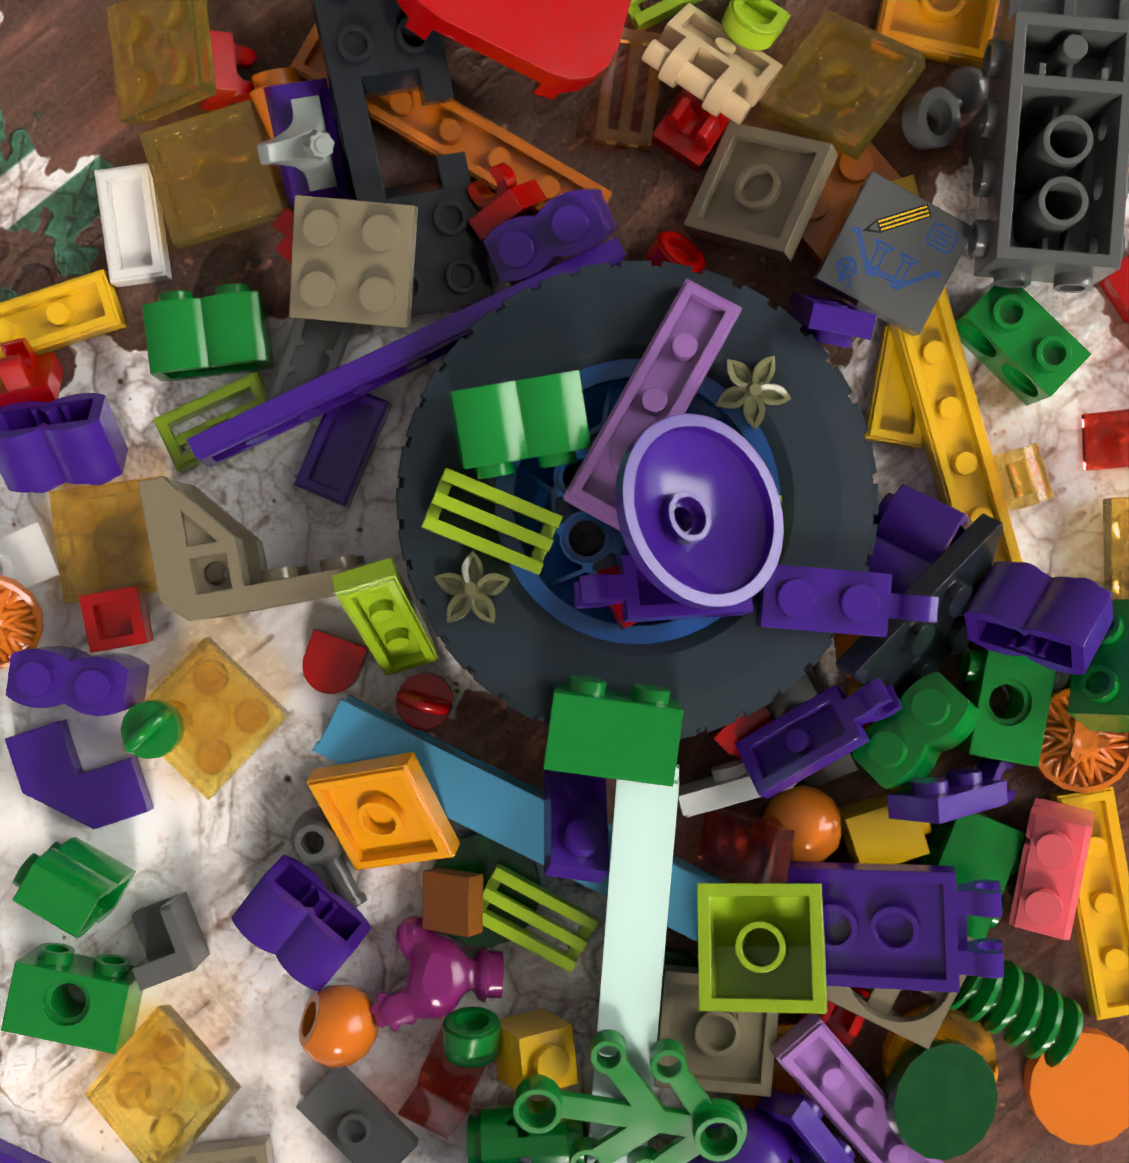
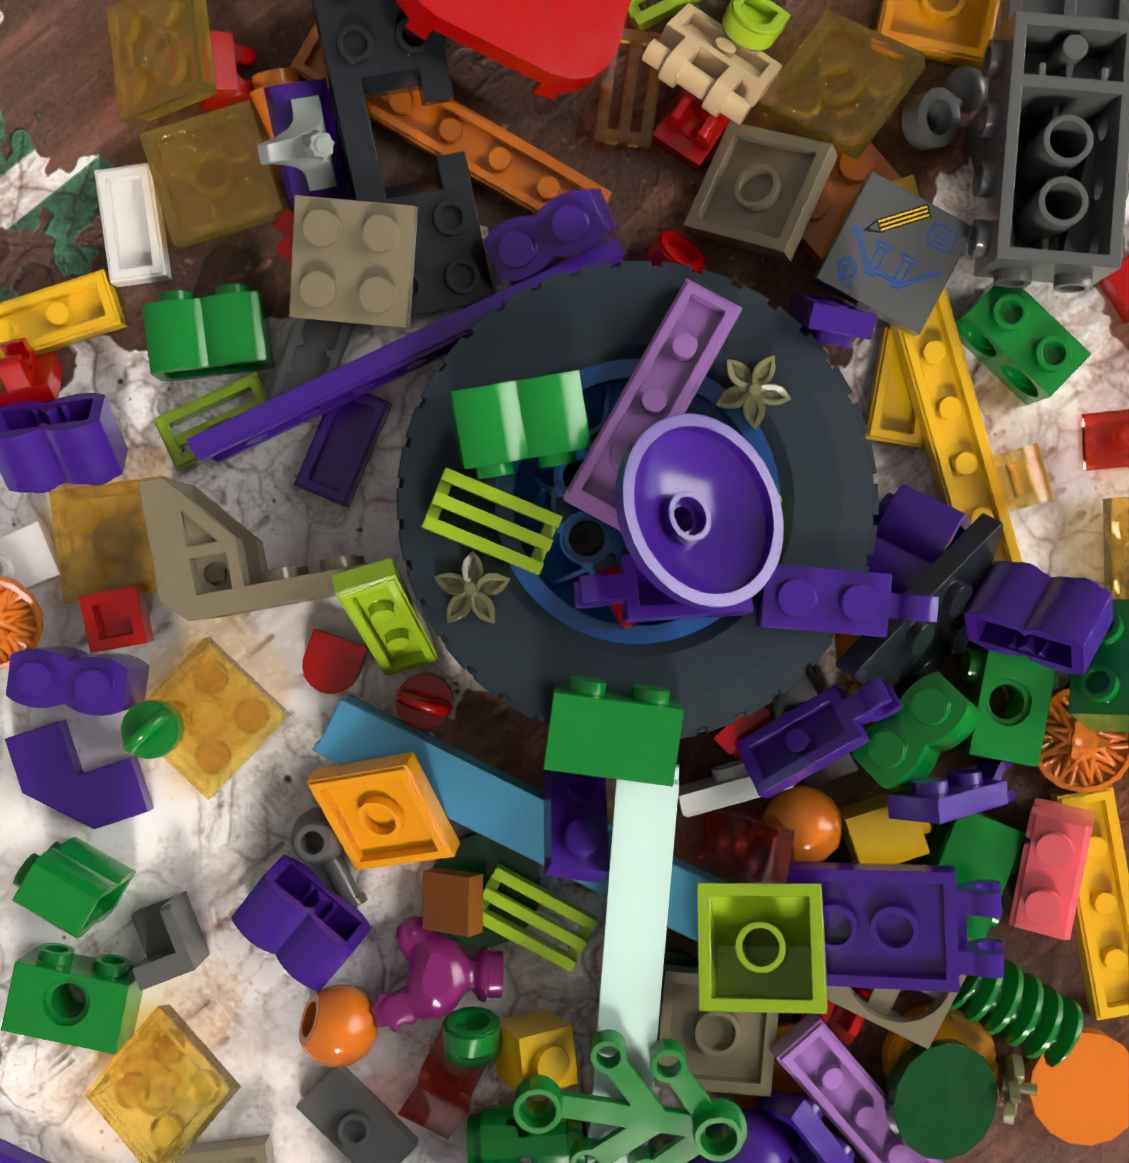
red tile [467,162,547,241] -> none
none -> olive plant [1000,1054,1038,1125]

